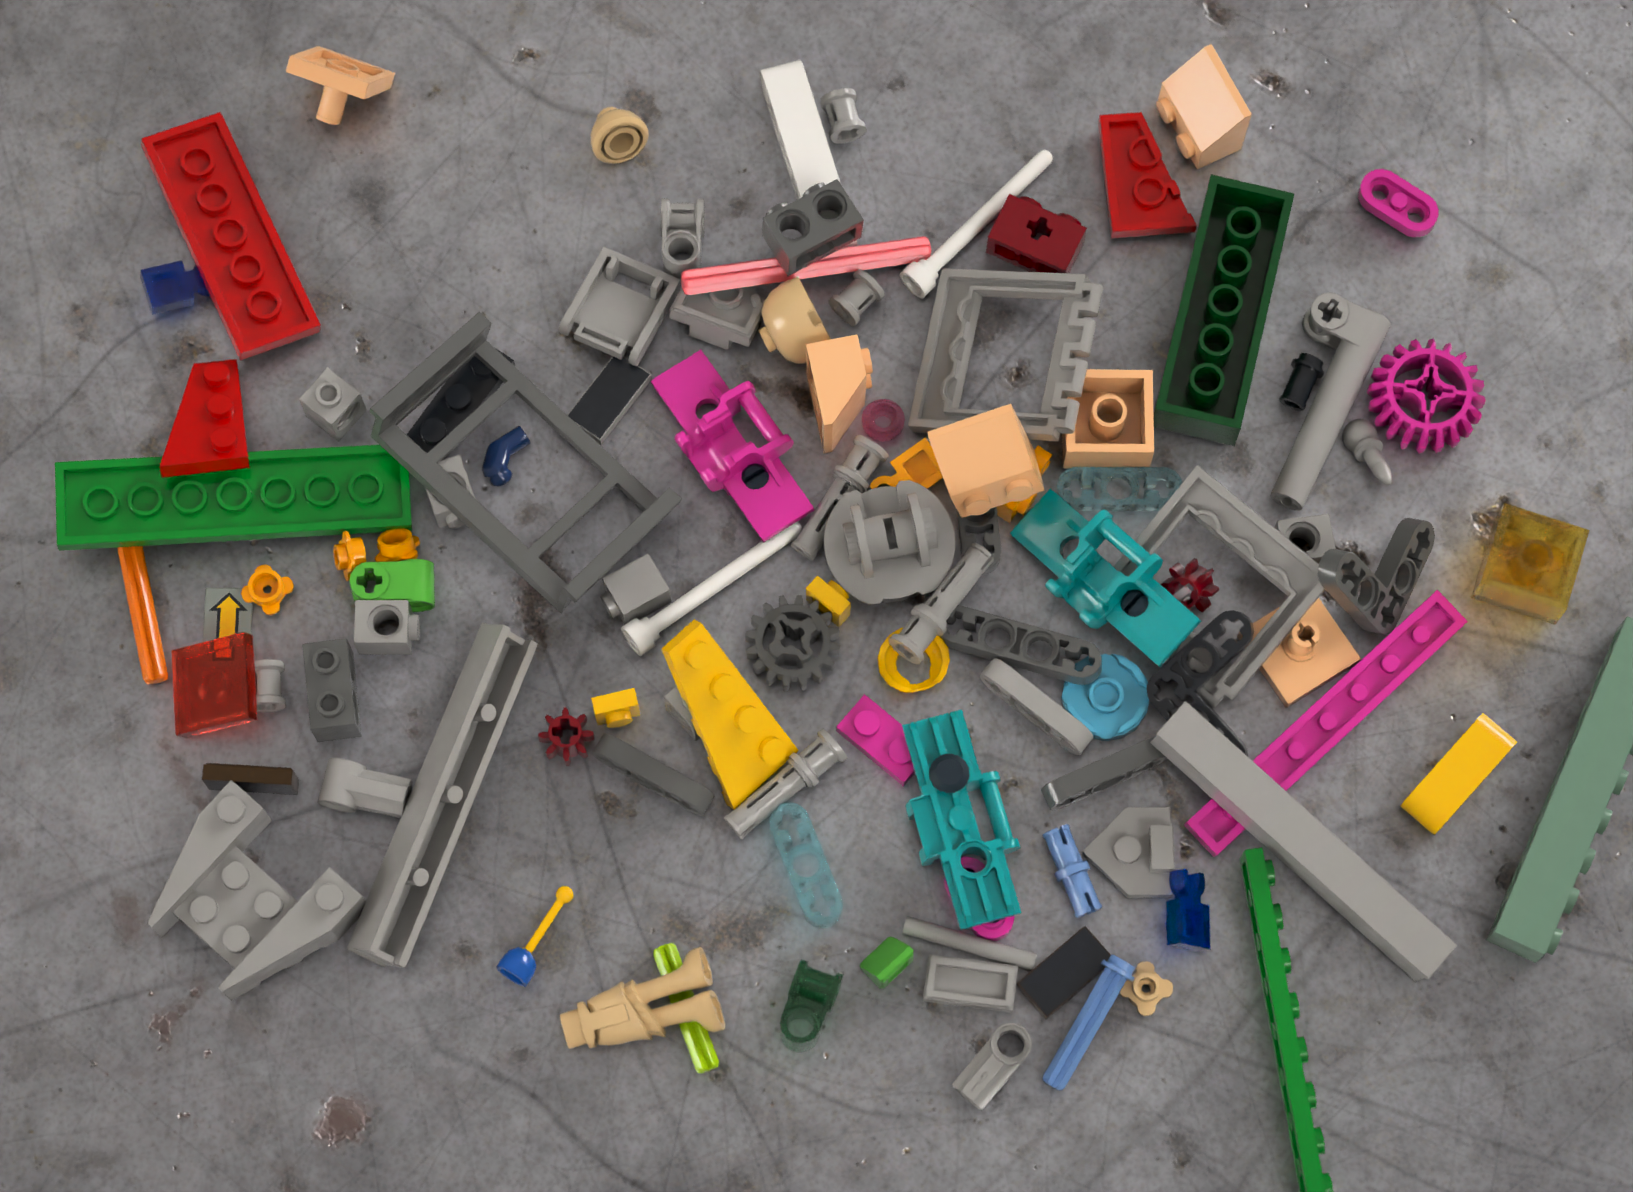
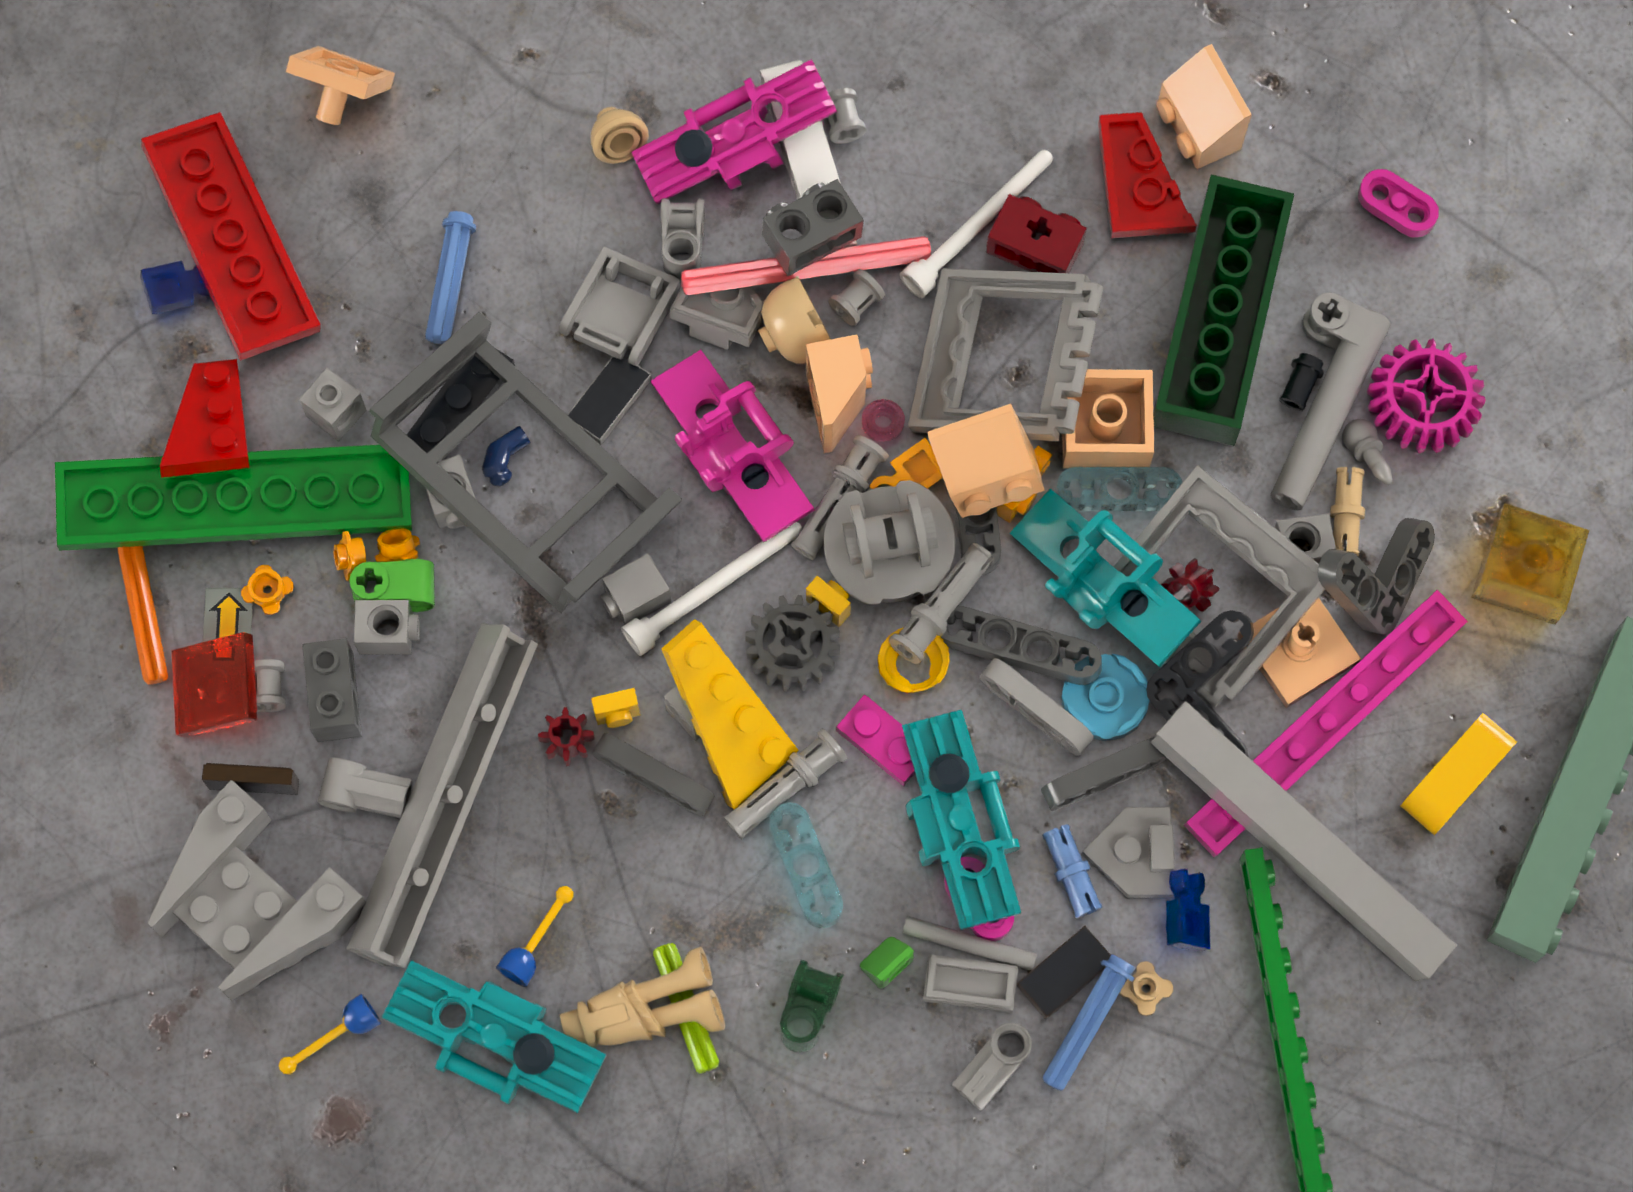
none -> hinge [279,993,381,1075]
none -> teal piece [382,960,607,1113]
none -> medium blue axle [425,211,476,345]
none -> dark pink piece [631,59,838,204]
none -> tan pin [1330,467,1365,556]

